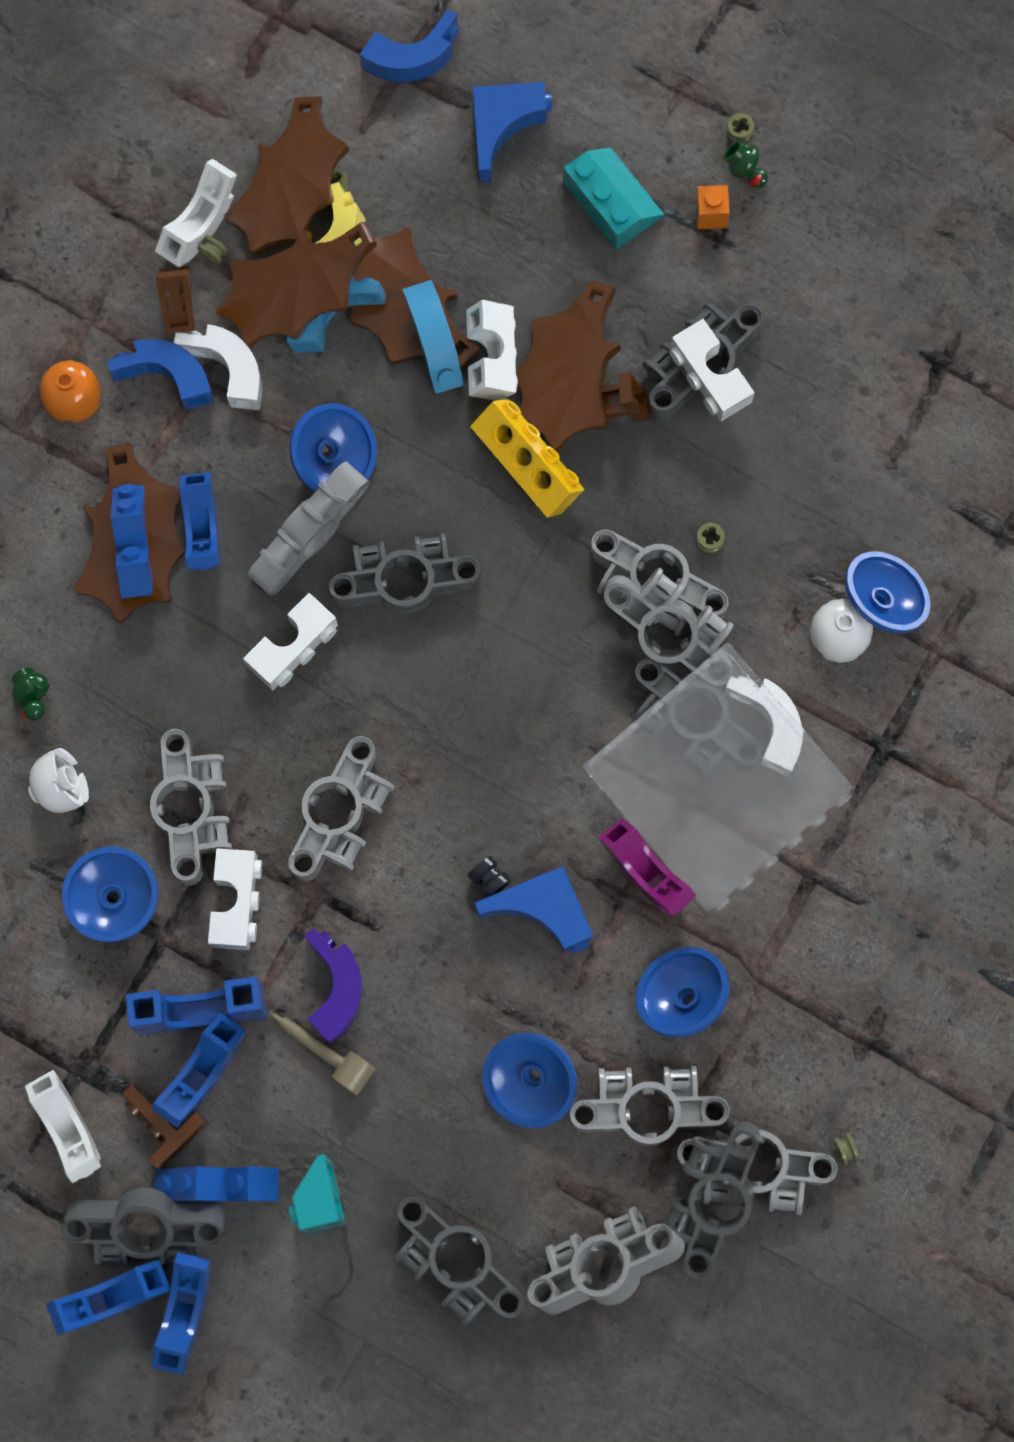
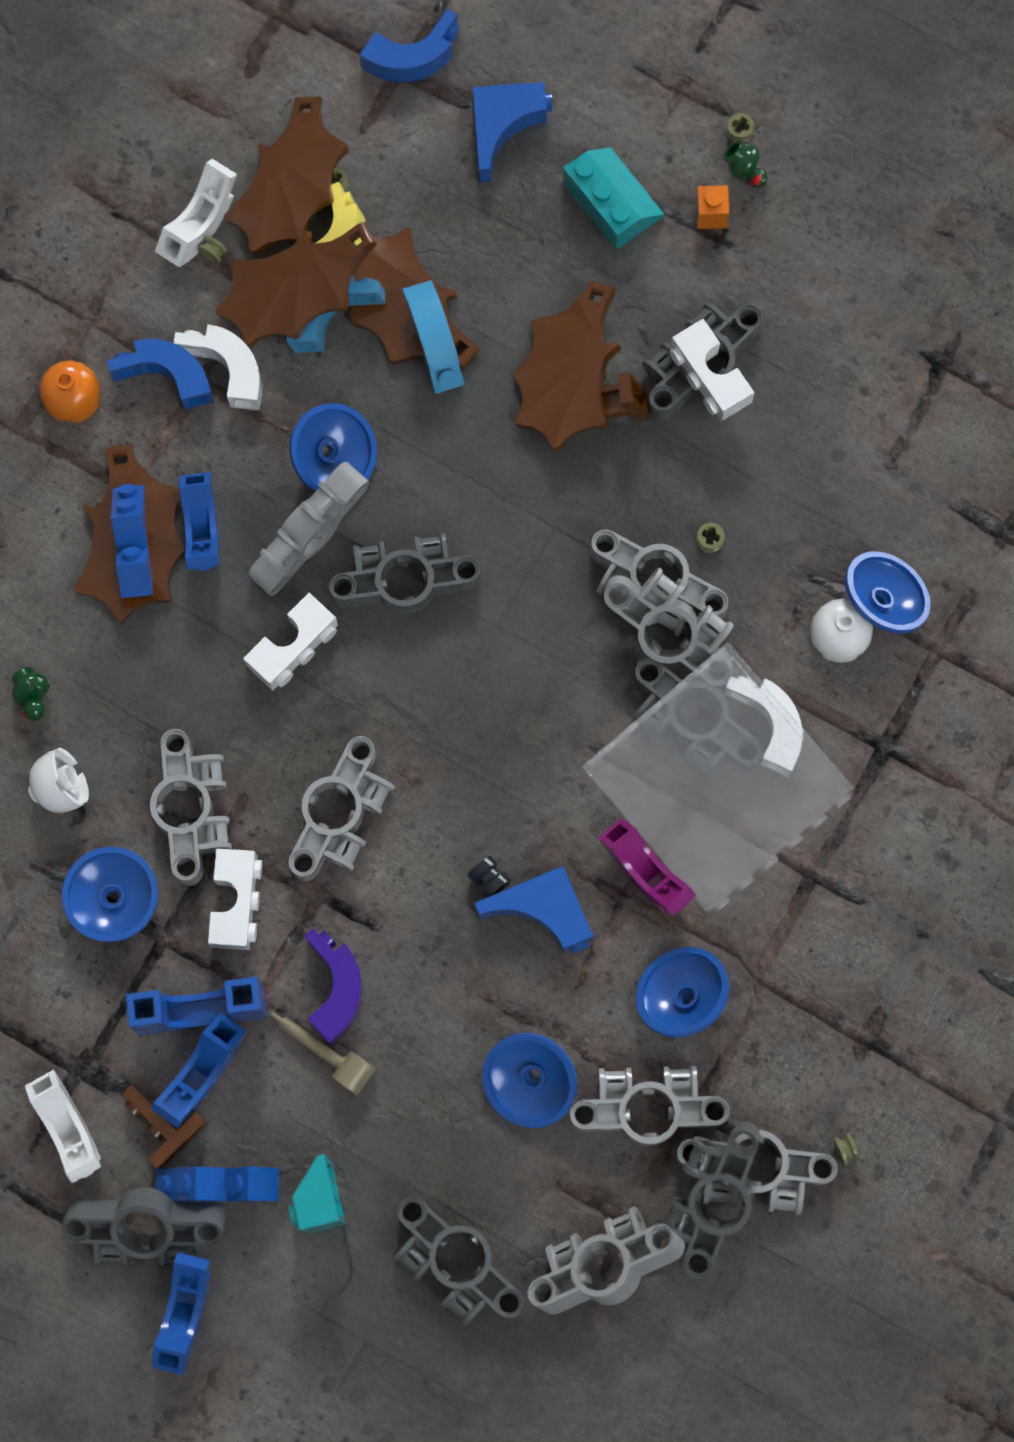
blue arch [46,1260,171,1336] -> none
reddish brown bracket [156,266,195,334] -> none
white arch [466,300,518,401] -> none
yellow brick [470,399,585,518] -> none

